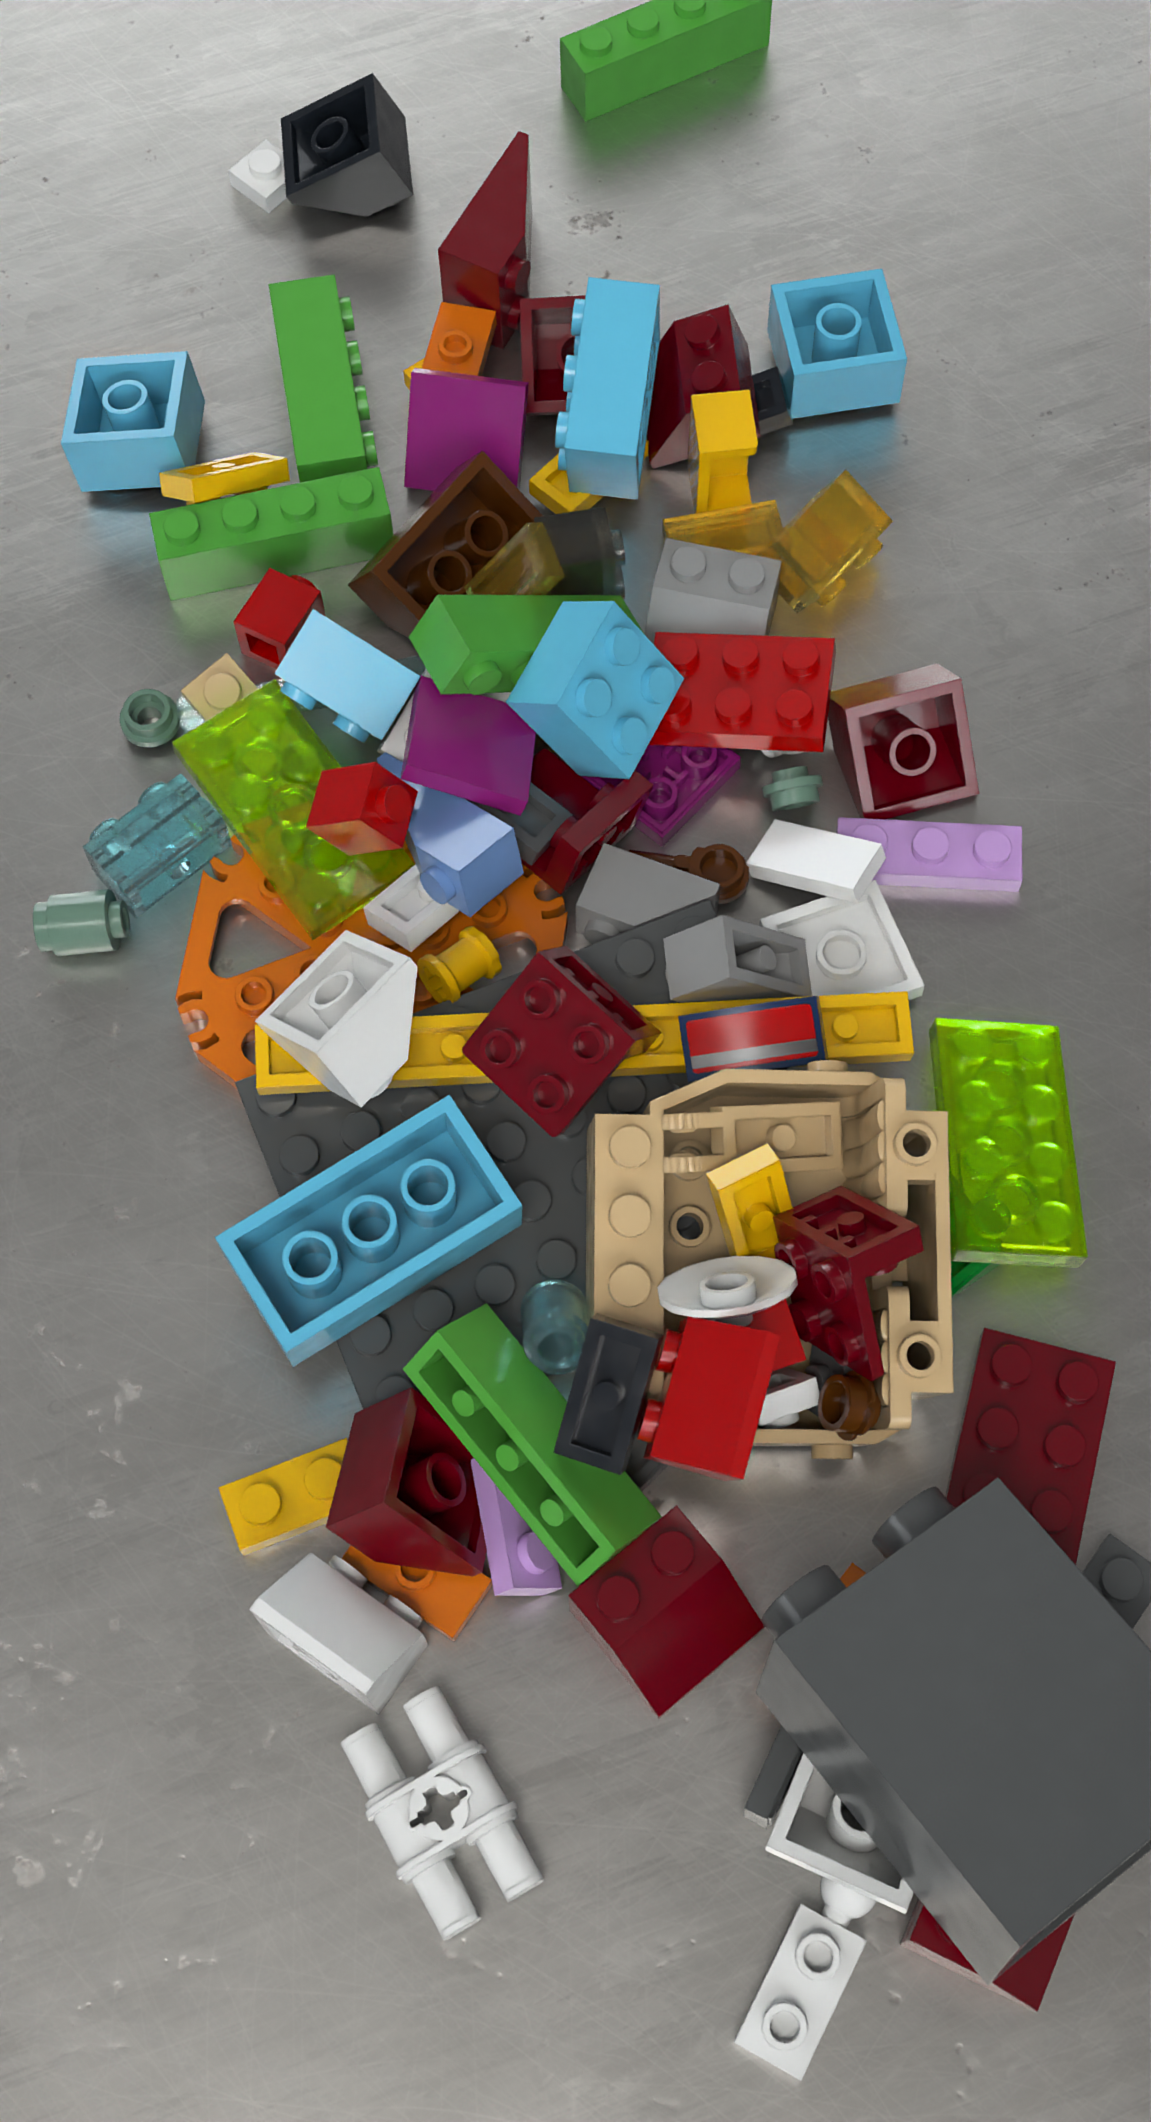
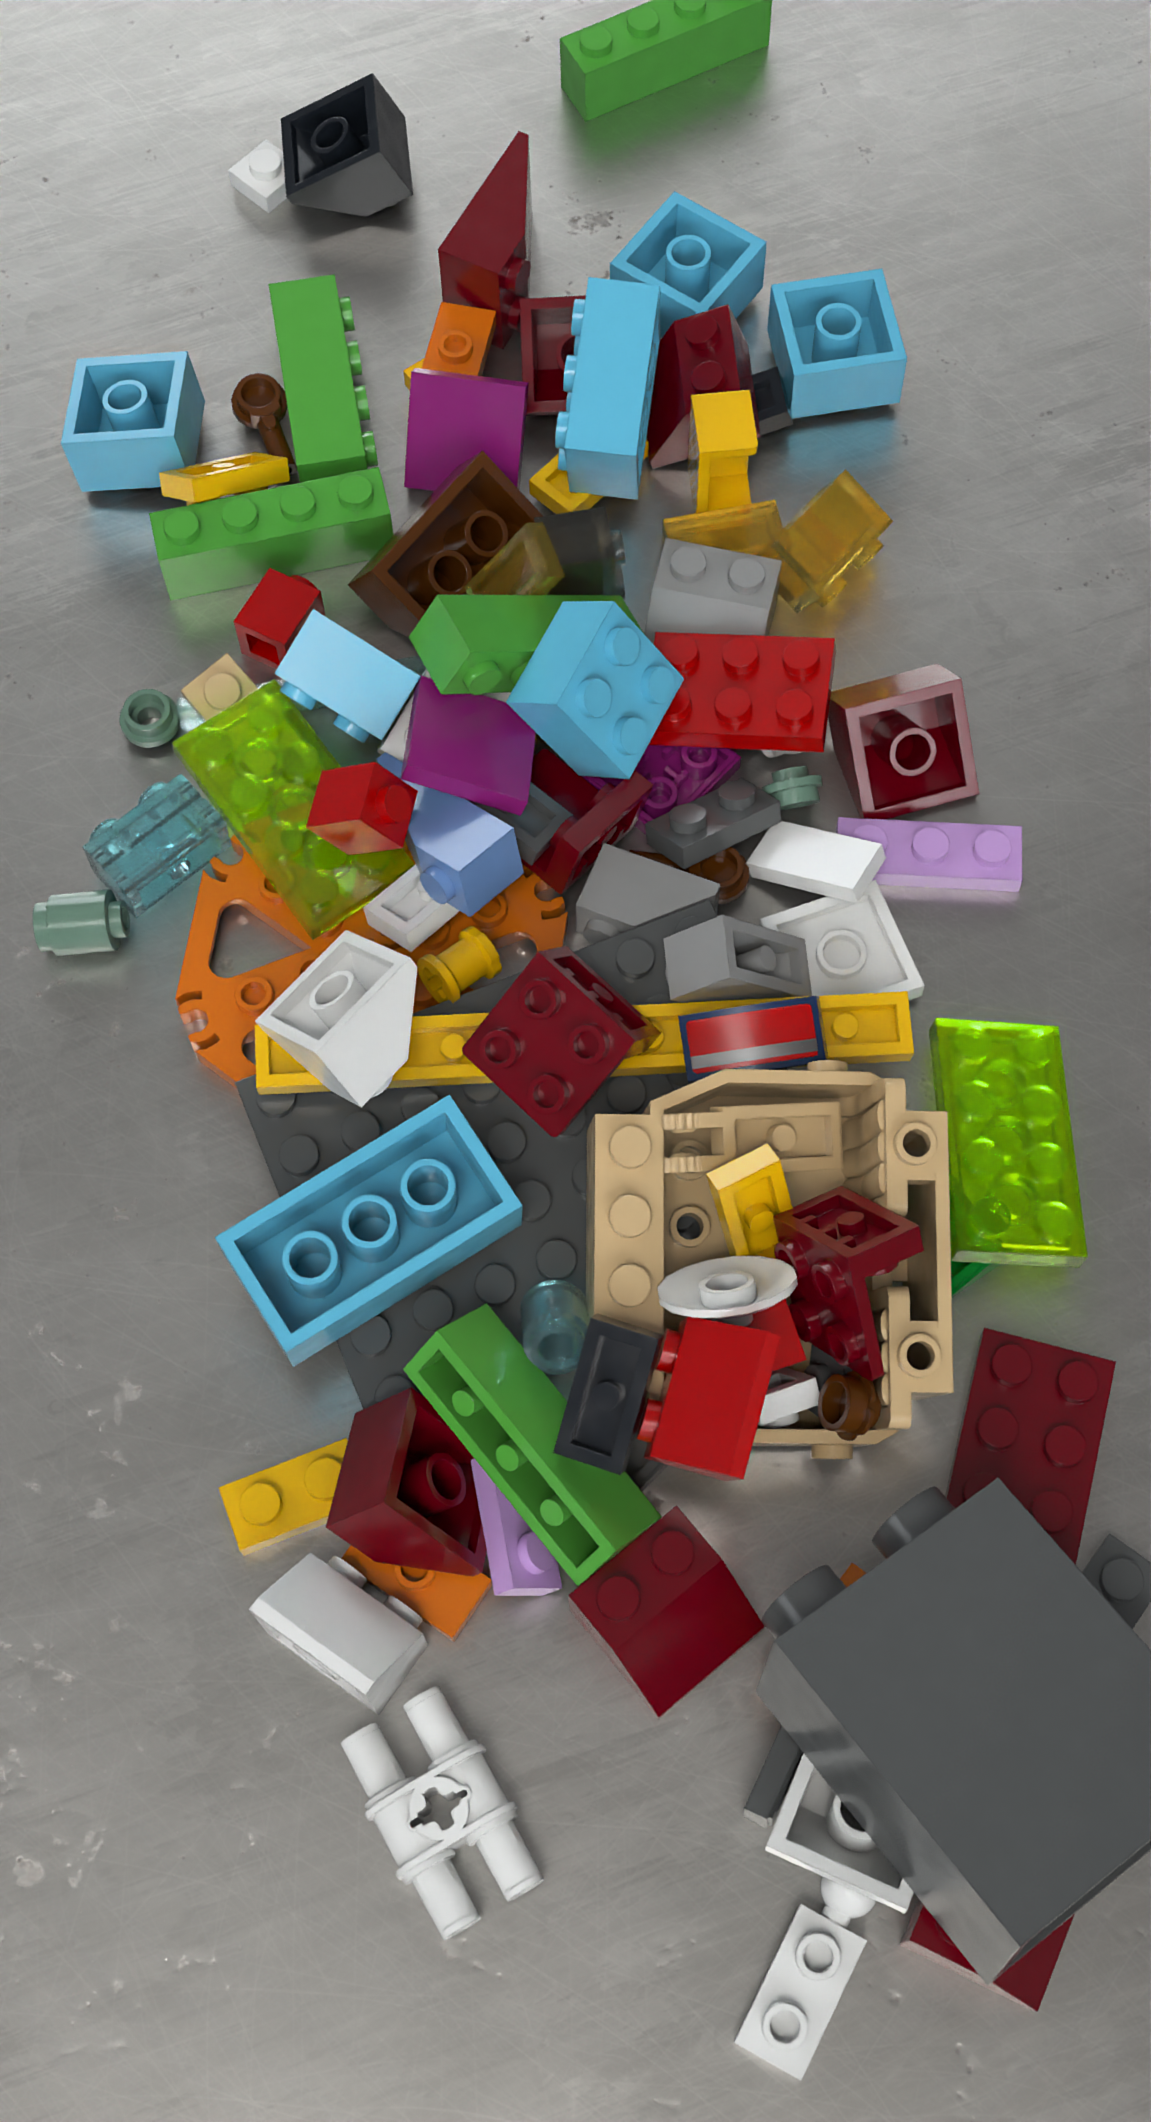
none -> reddish brown plate [231,373,297,476]
none -> medium azure brick [610,191,767,338]
none -> dark grey plate [645,778,781,869]

